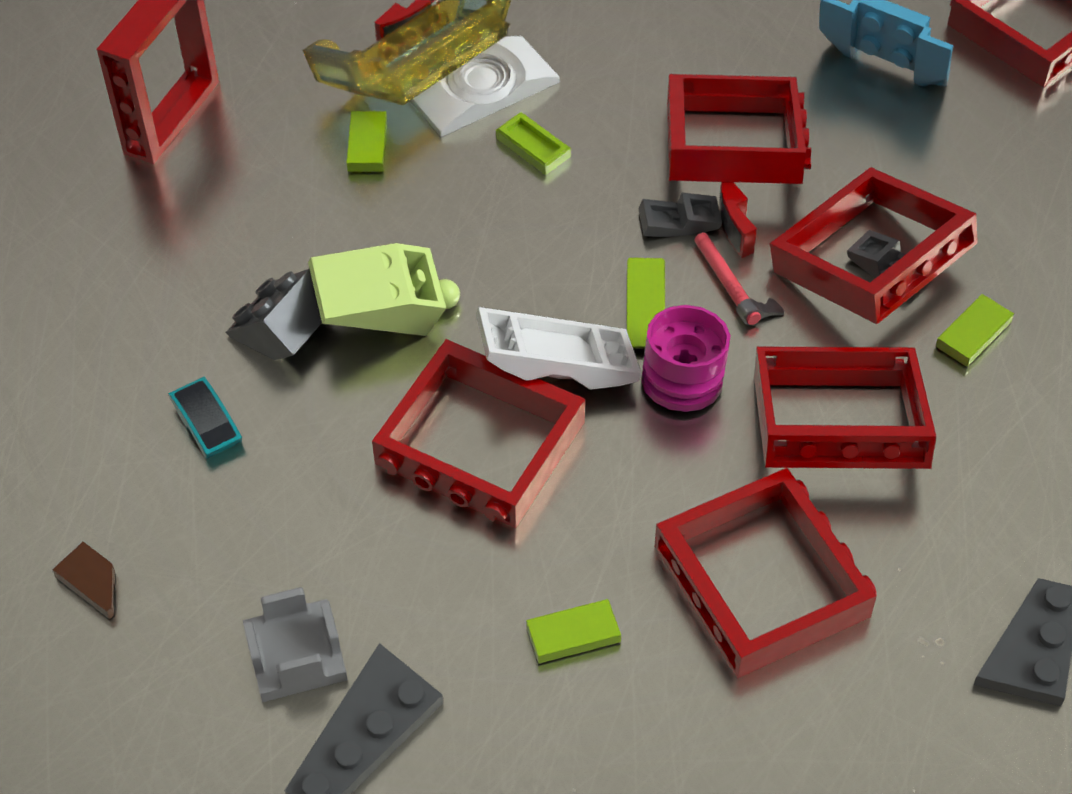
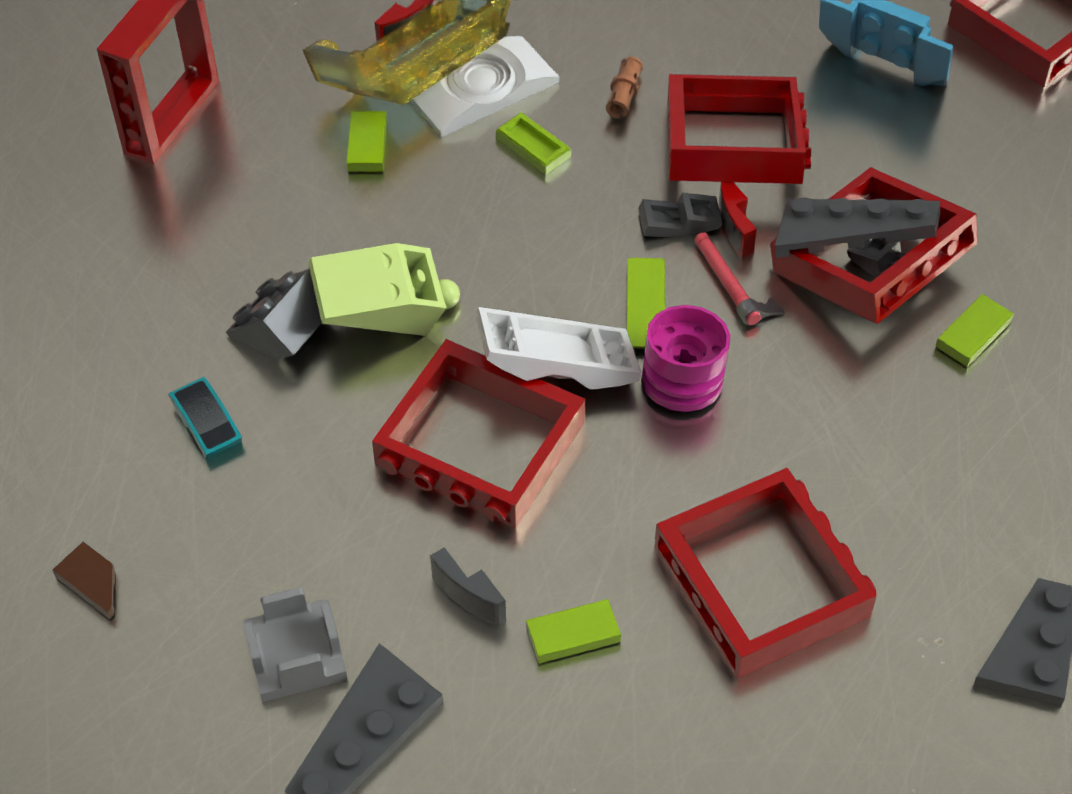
red window [754,346,937,469] -> none
none -> dark grey slope [430,547,506,626]
none -> nougat pin [606,56,643,119]
none -> dark grey wing [775,198,940,258]

